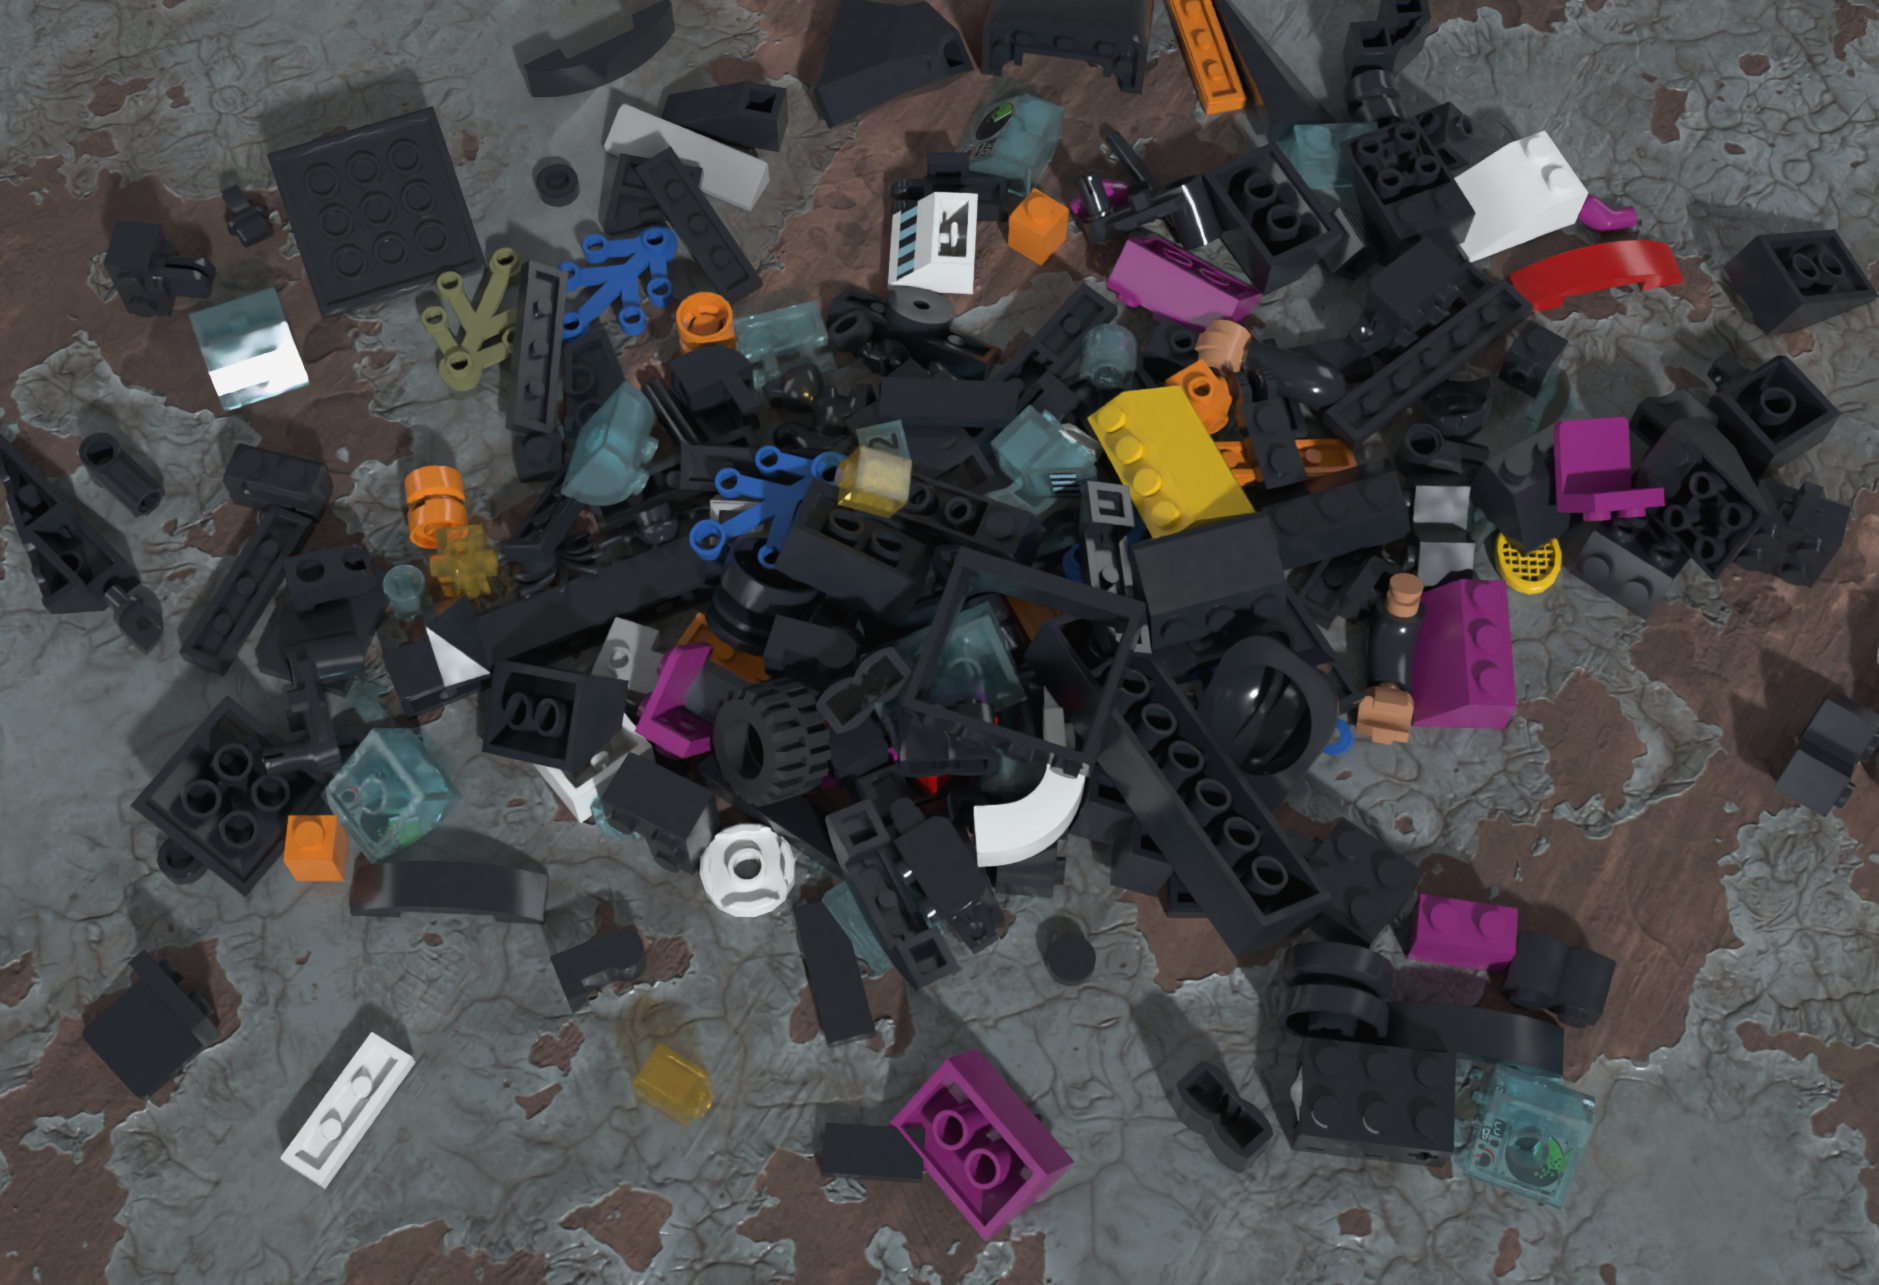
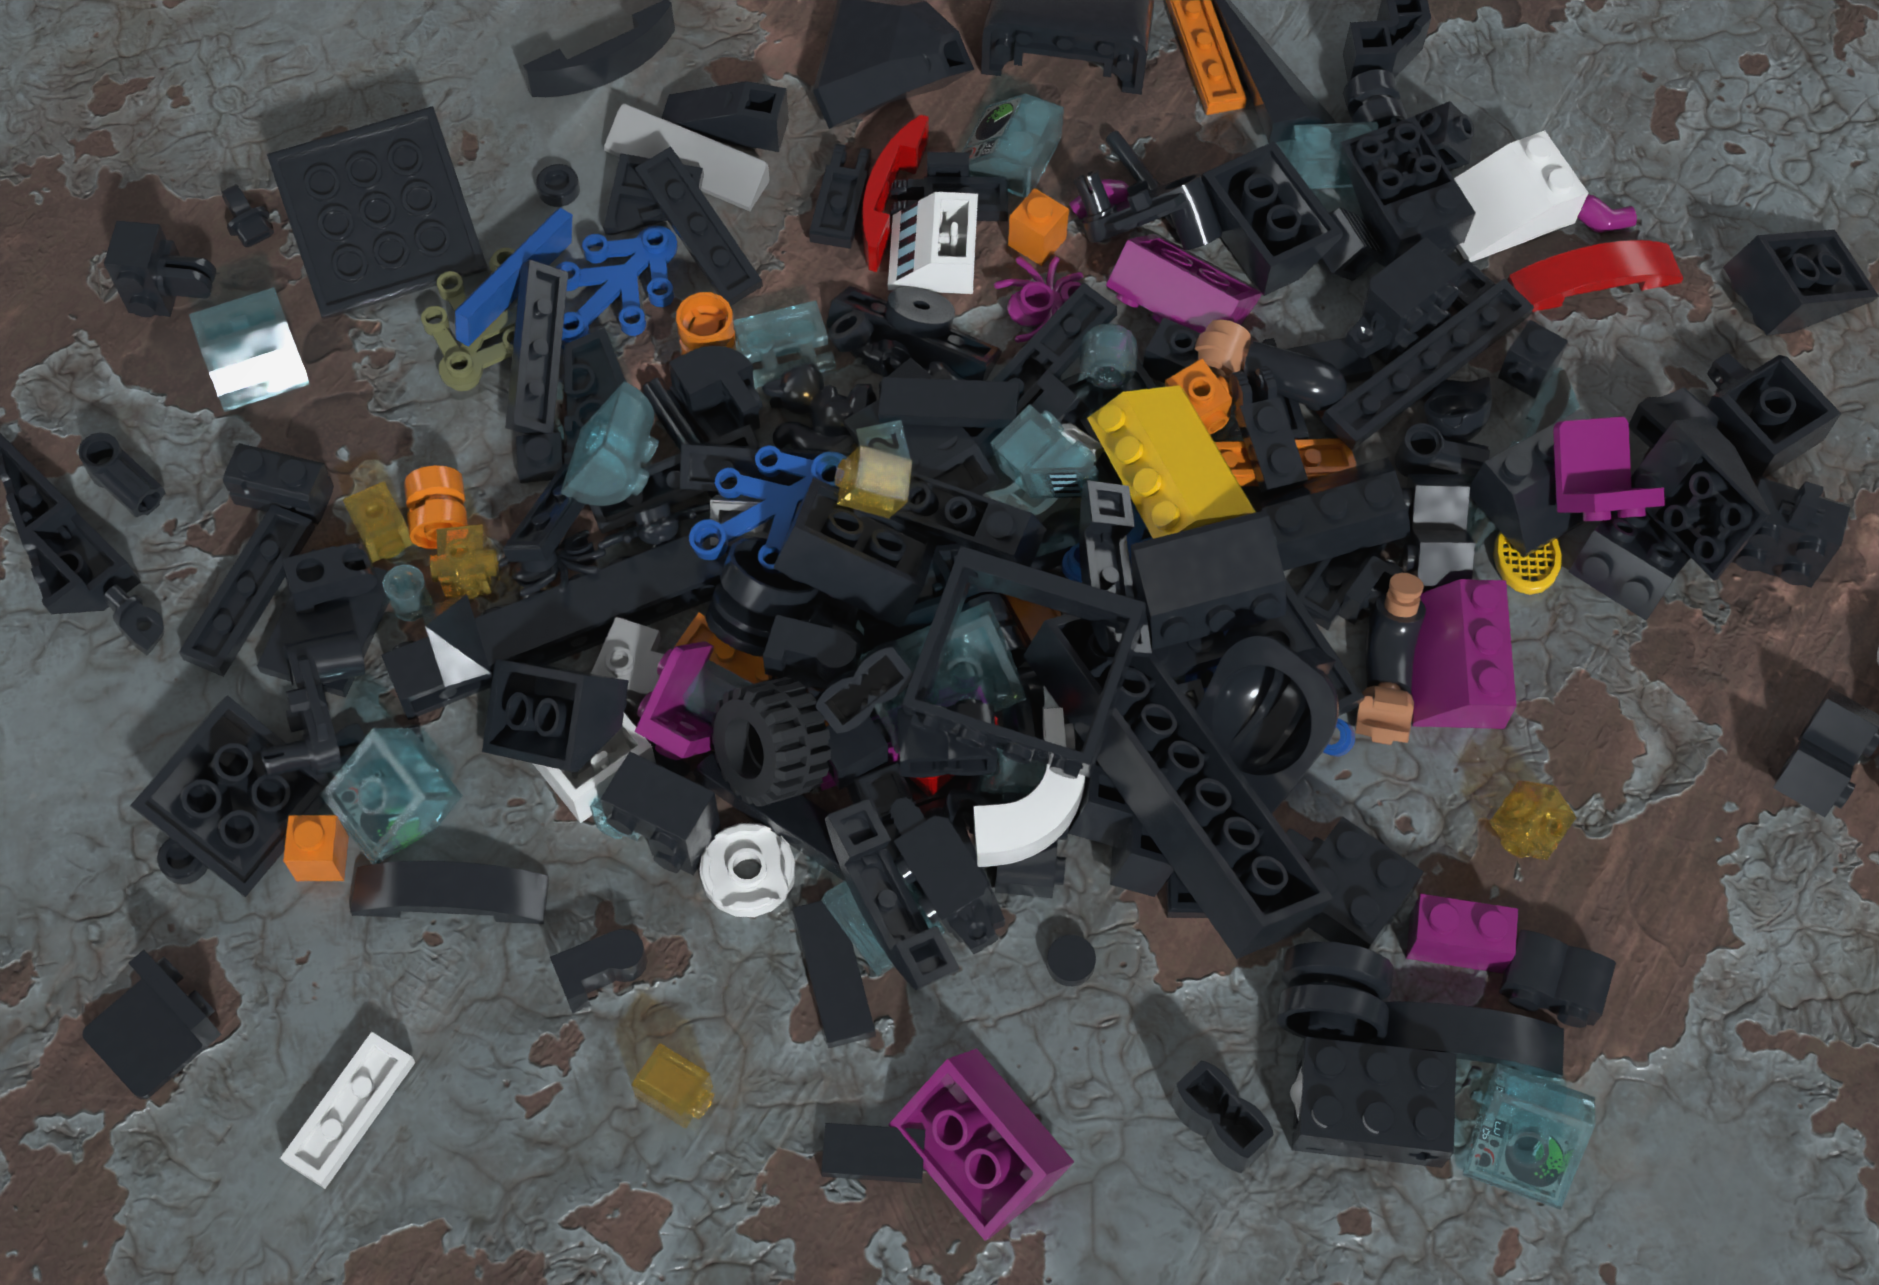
none -> clear yellow brick [342,481,413,563]
none -> blue tile [455,208,573,347]
none -> black hinge [809,144,871,249]
none -> red slope [863,115,929,272]
none -> magenta animal [994,256,1083,343]
none -> clear yellow brick [1490,780,1577,860]

